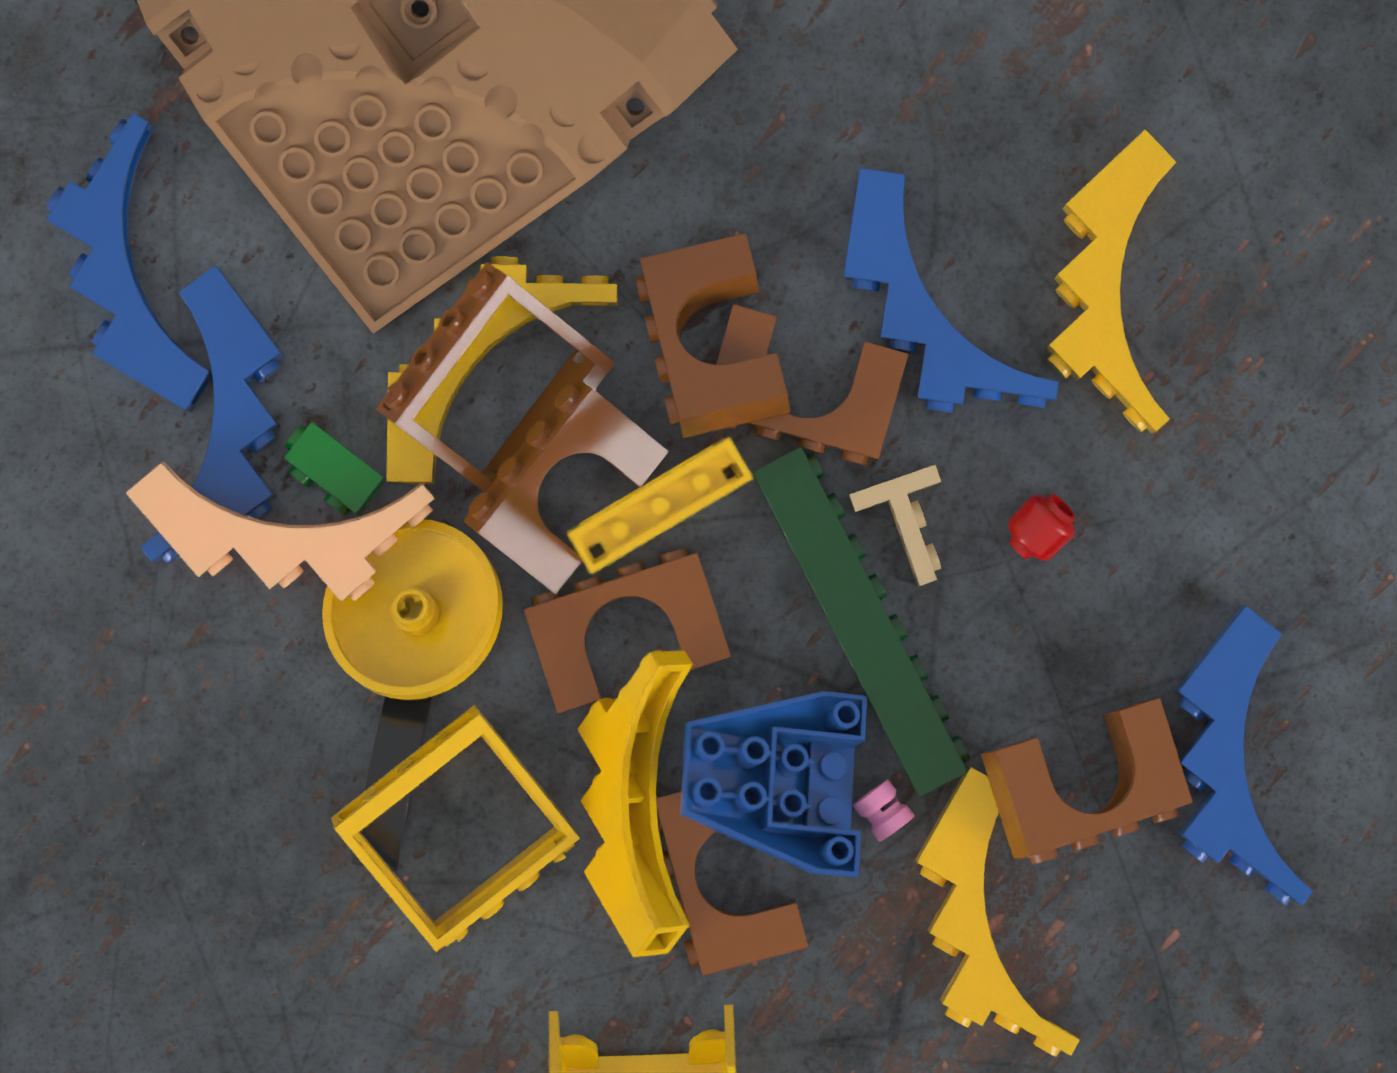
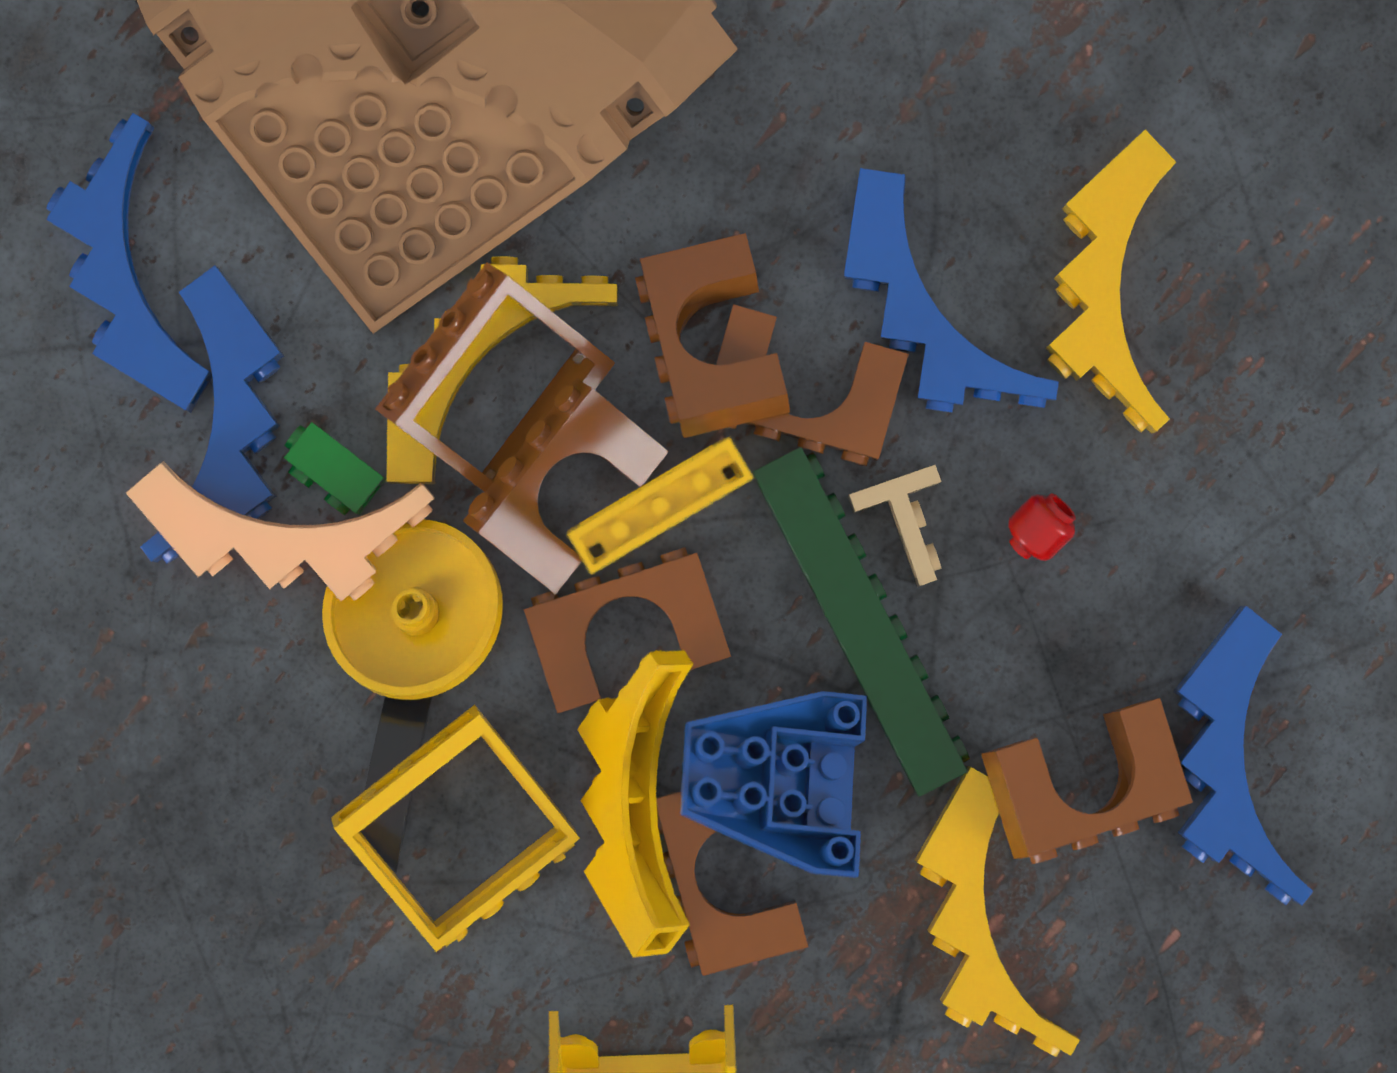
bright pink wheel [852,779,915,842] -> none

